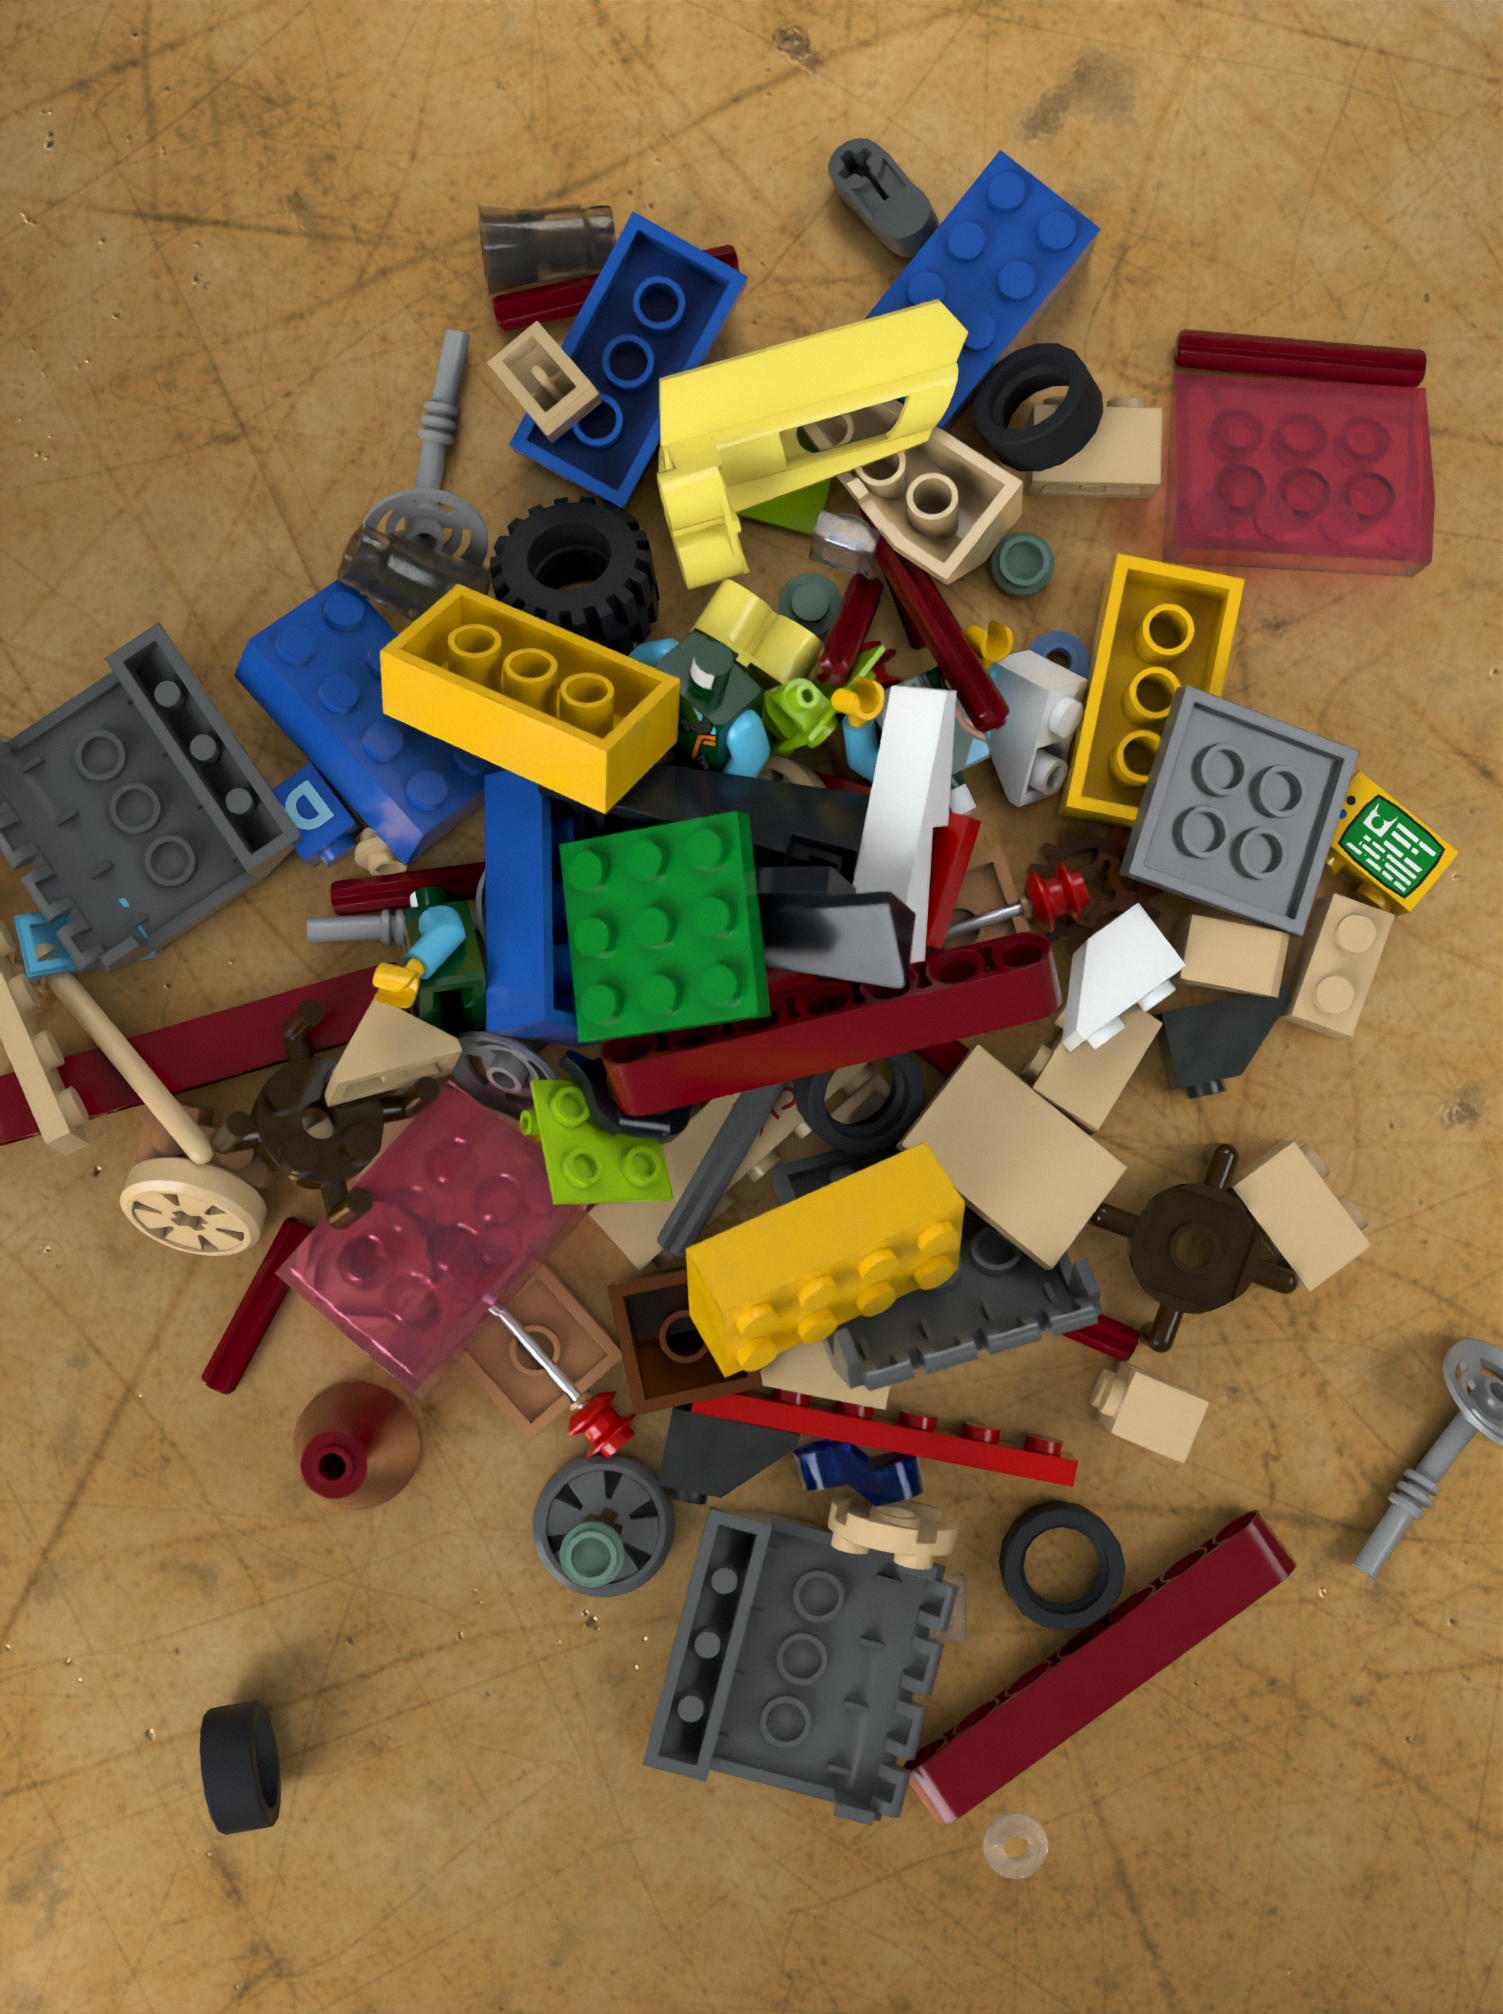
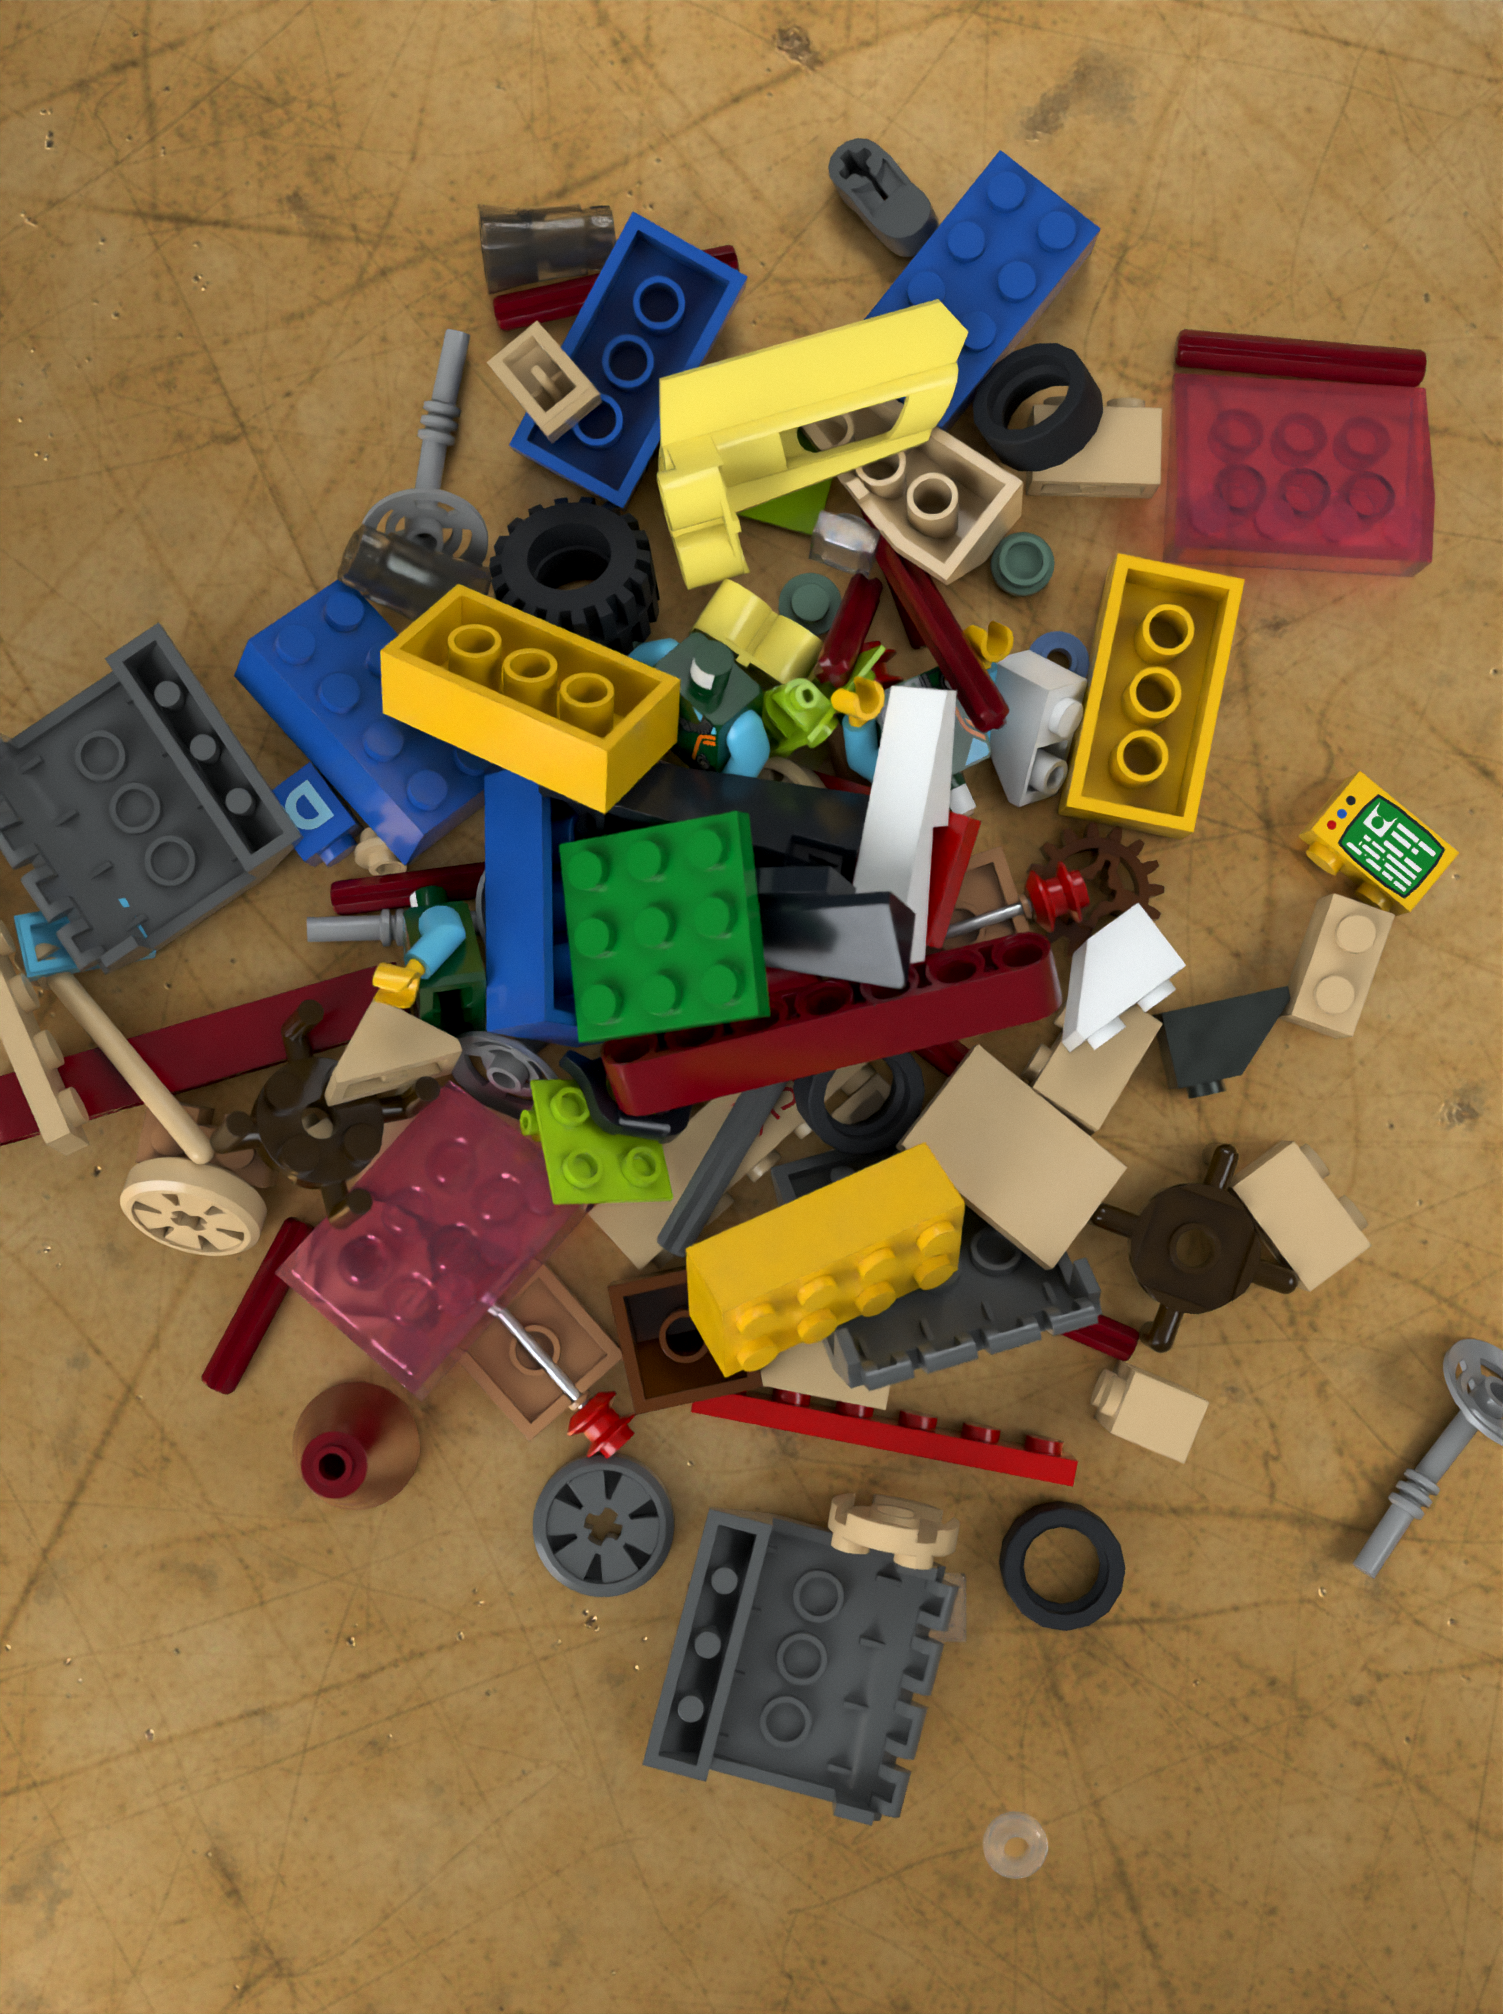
black tyre [200,1700,281,1835] -> none
sand green plate [559,1521,625,1588] -> none
pearl dark grey slope [657,1404,800,1504] -> none
clear blue piece [793,1439,925,1506] -> none
dark red beam [902,1509,1297,1826] -> none
plate [1119,685,1359,936] -> none
tan slope [1169,914,1290,998] -> none

